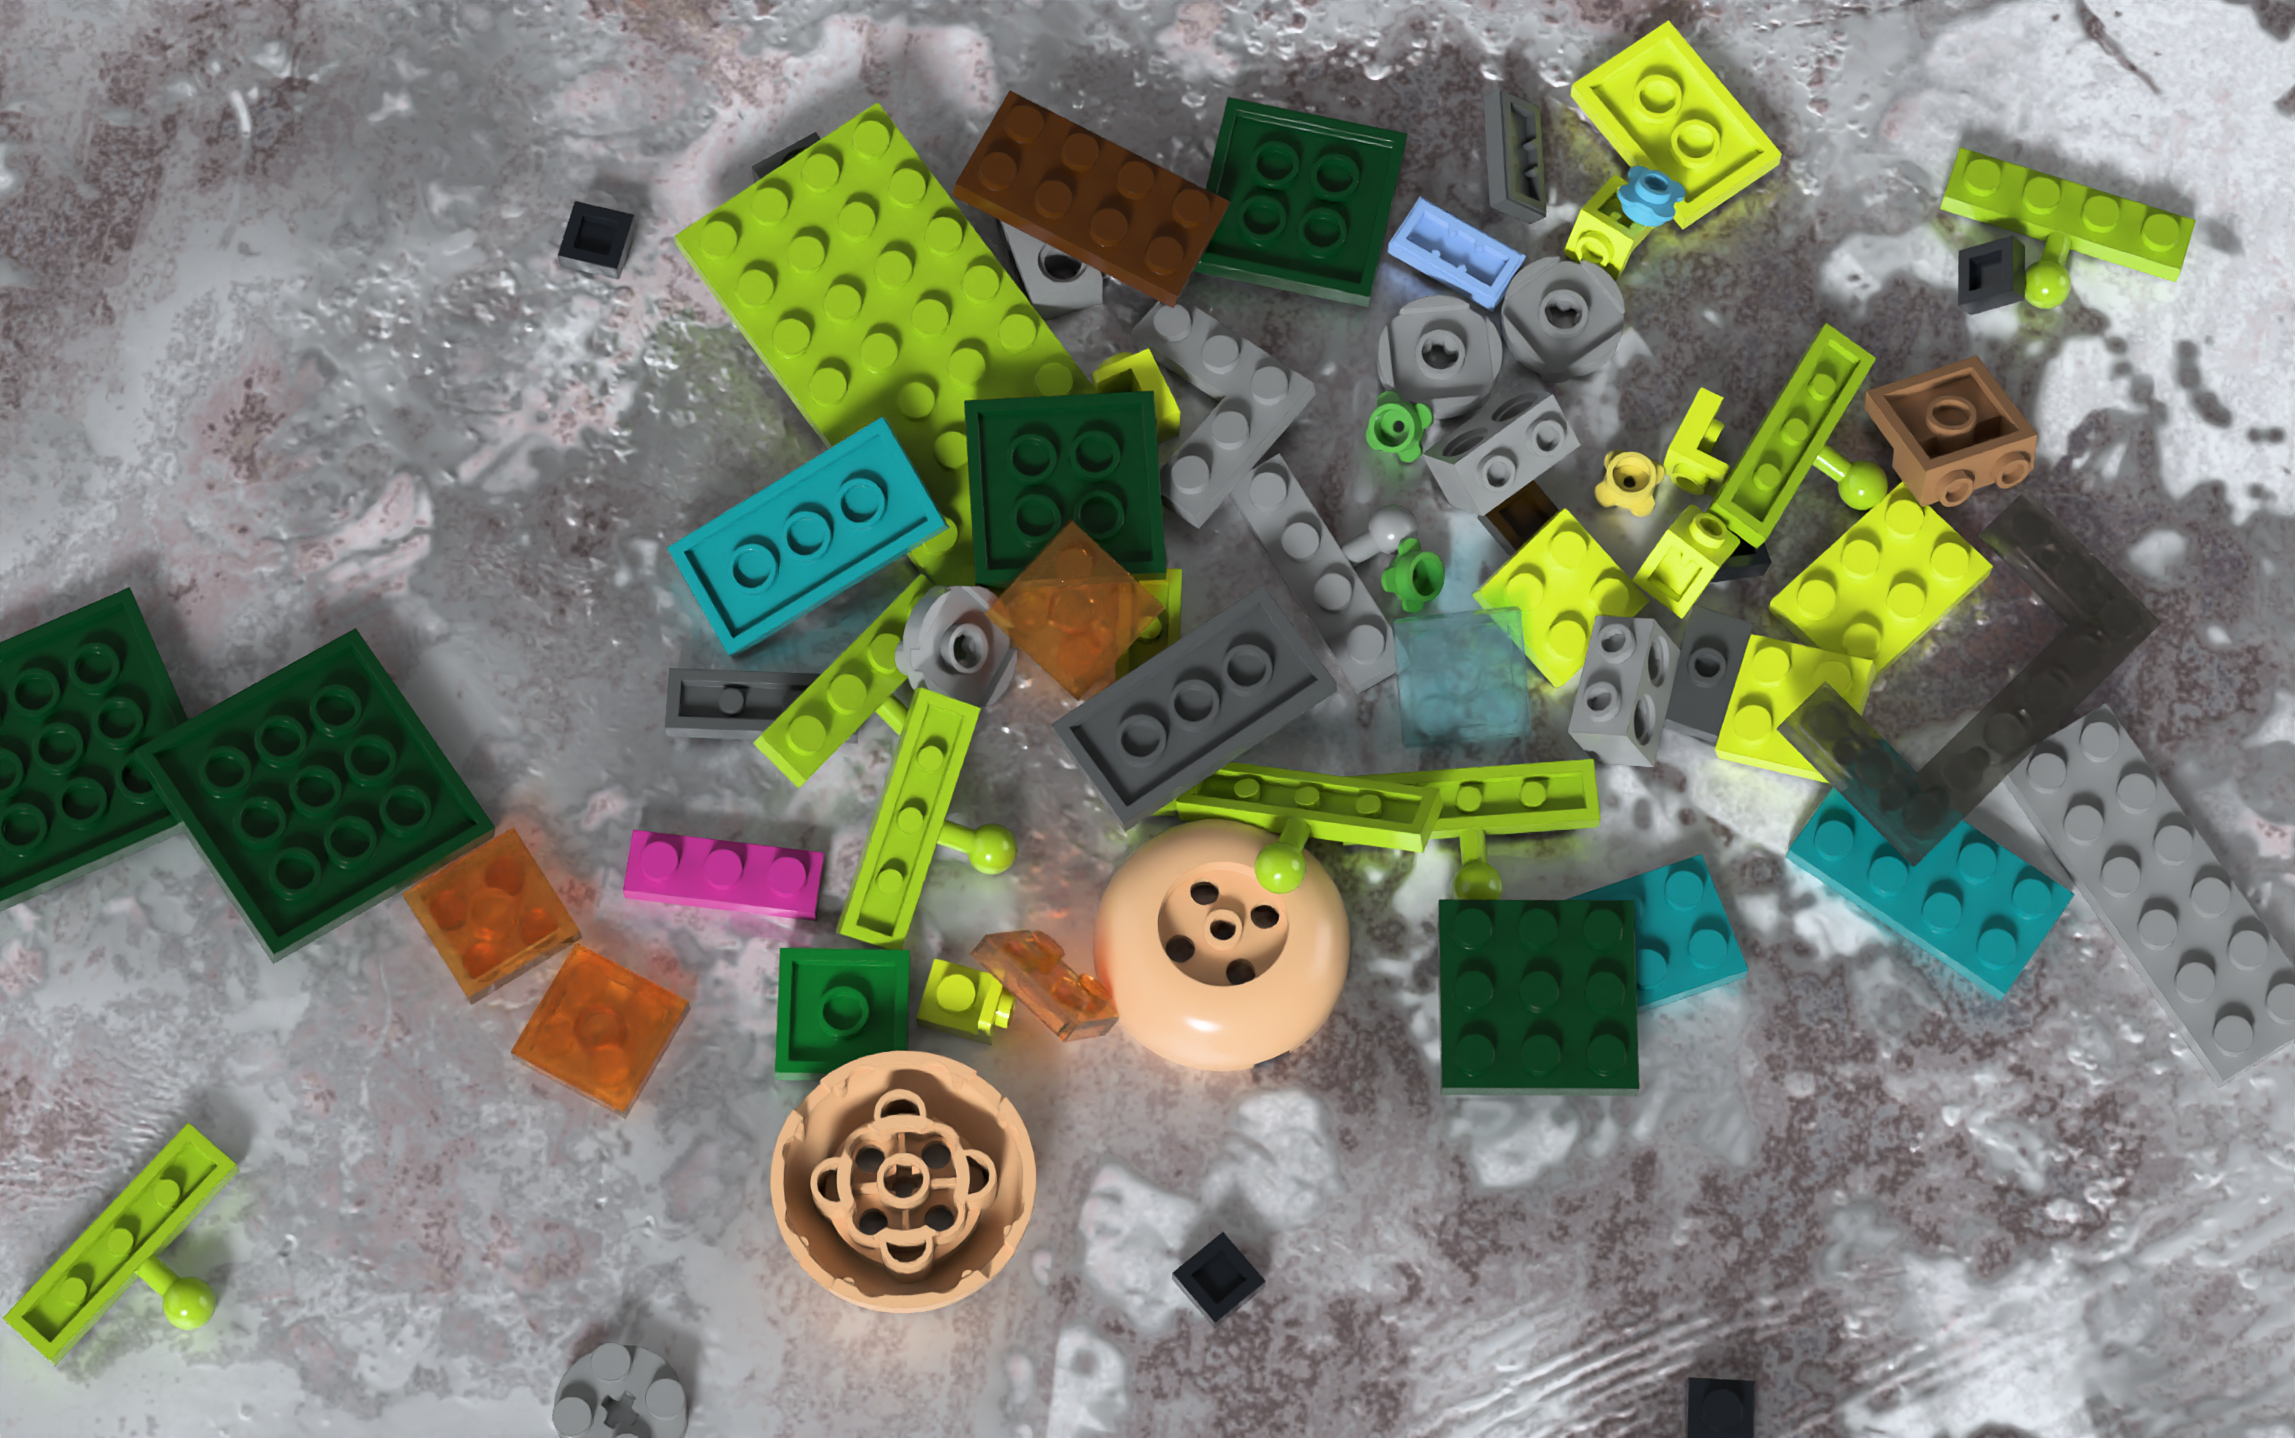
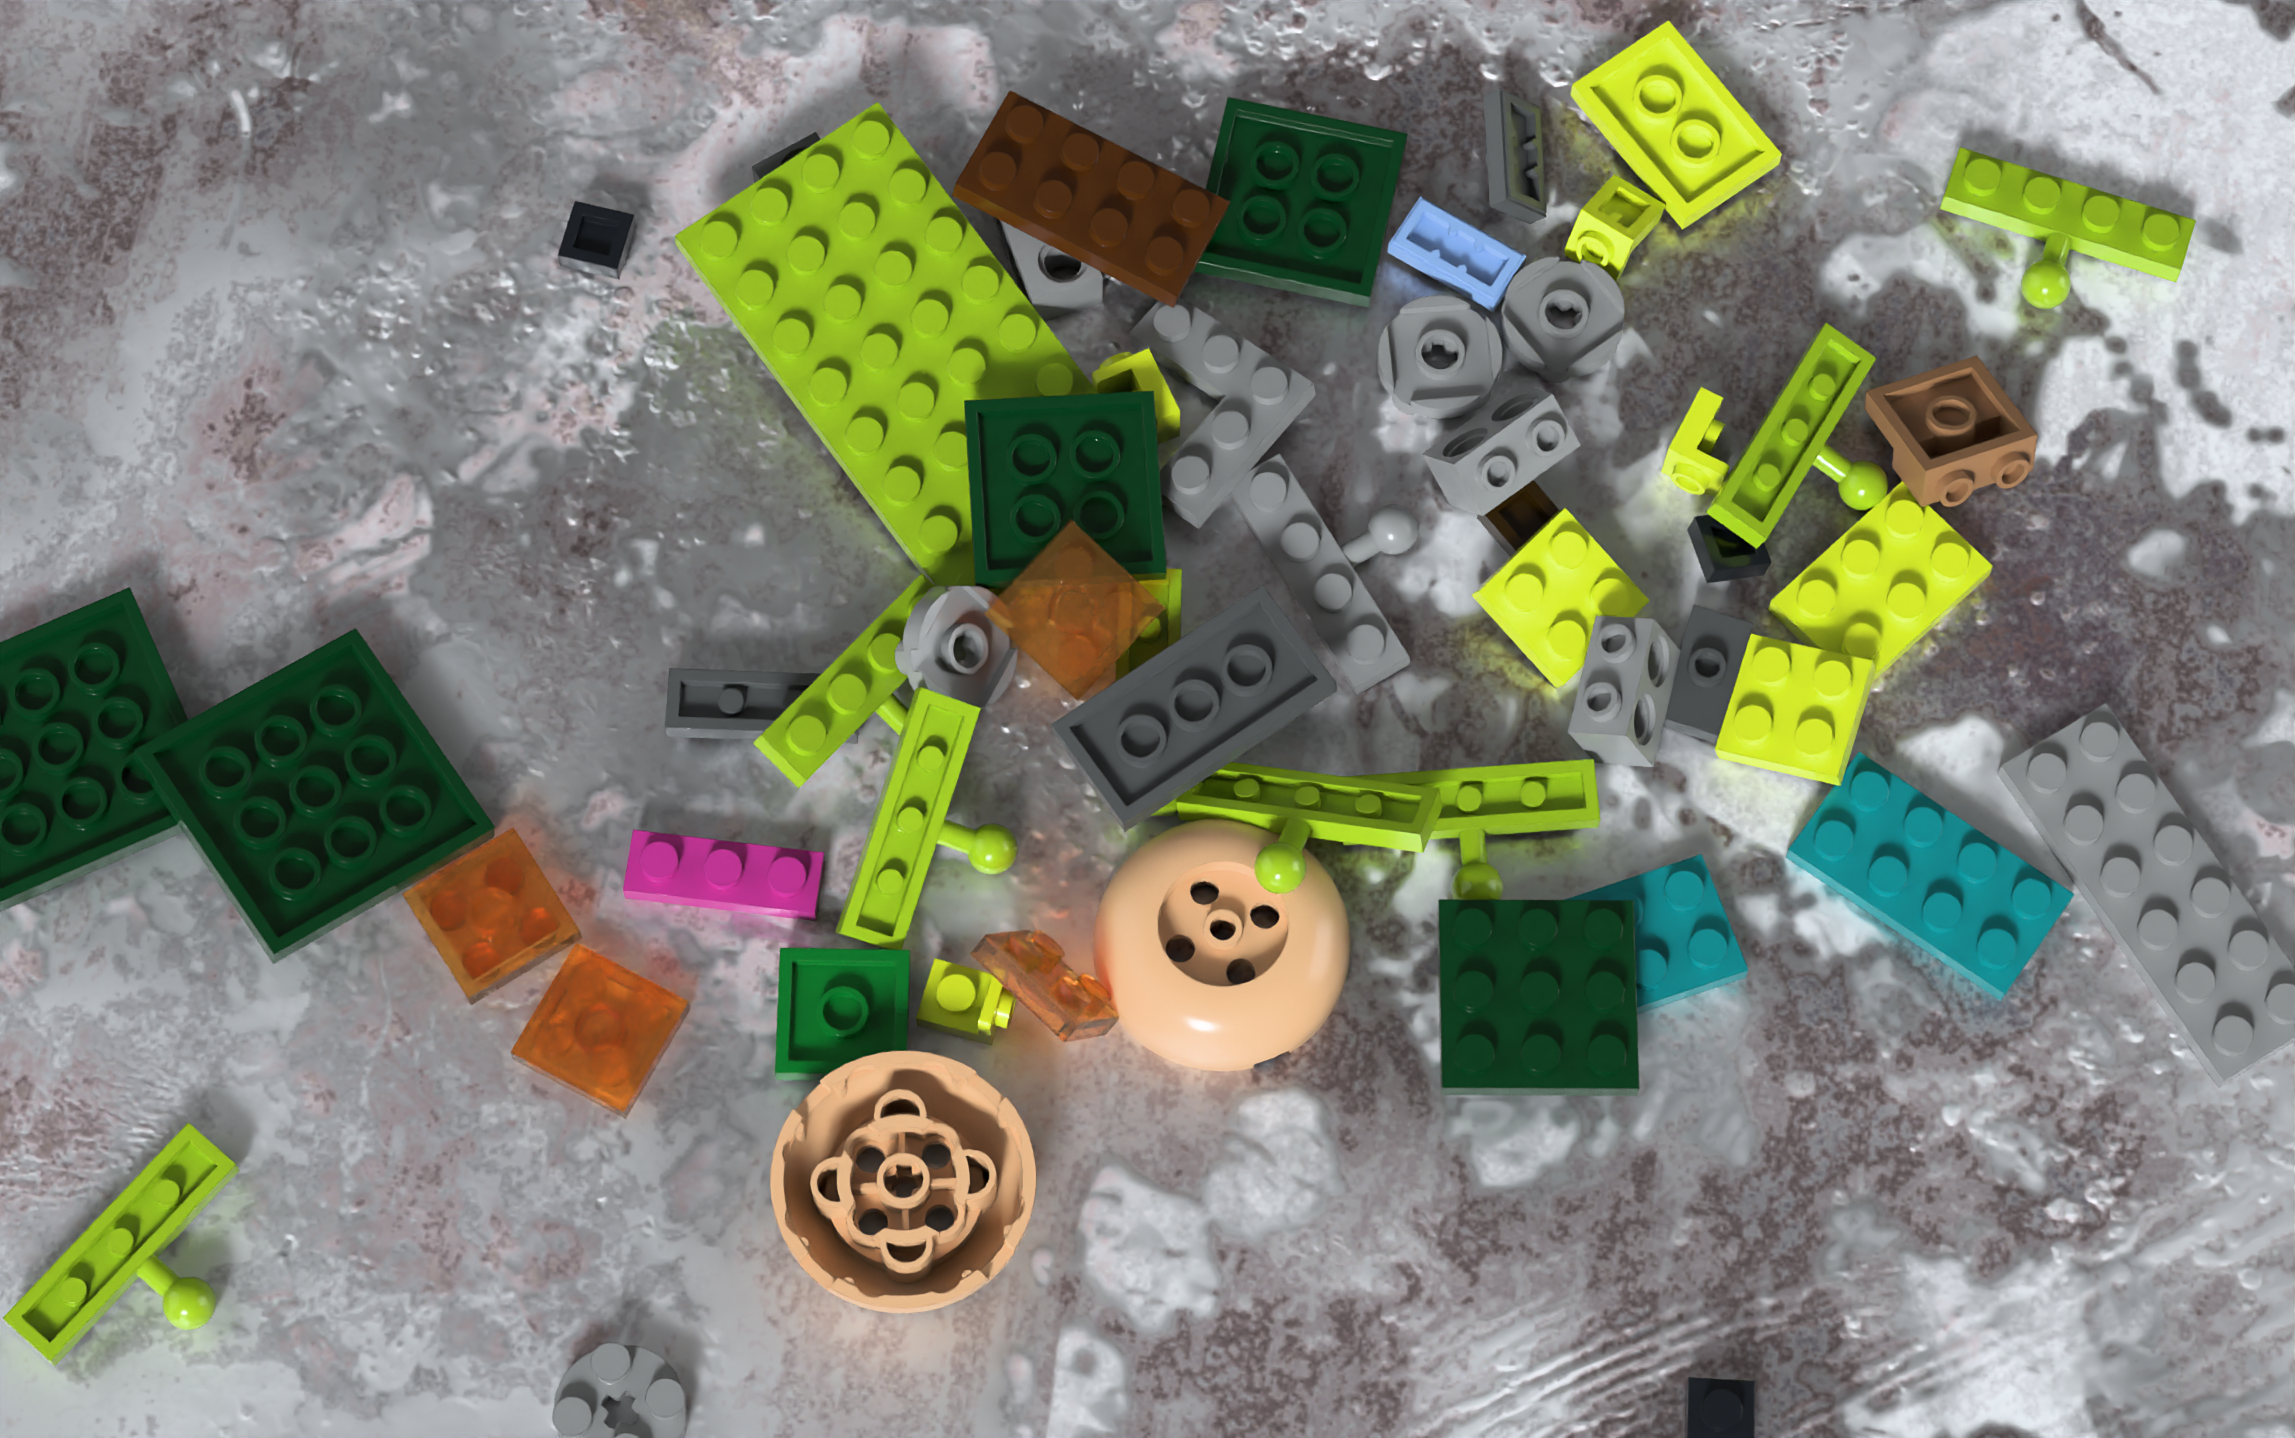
teal plate [667,417,950,658] -> none
black plate [1172,1232,1266,1329] -> none
bright green plate [1366,390,1434,462] -> none
bright green plate [1381,538,1445,613] -> none
clear light blue plate [1391,606,1532,749] -> none
light yellow plate [1594,450,1665,517] -> none
medium azure plate [1617,166,1686,227] -> none
neon yellow bracket [1631,504,1740,619] -> none
clear smoke plate [1776,489,2162,867] -> none
black plate [1958,235,2025,315] -> none

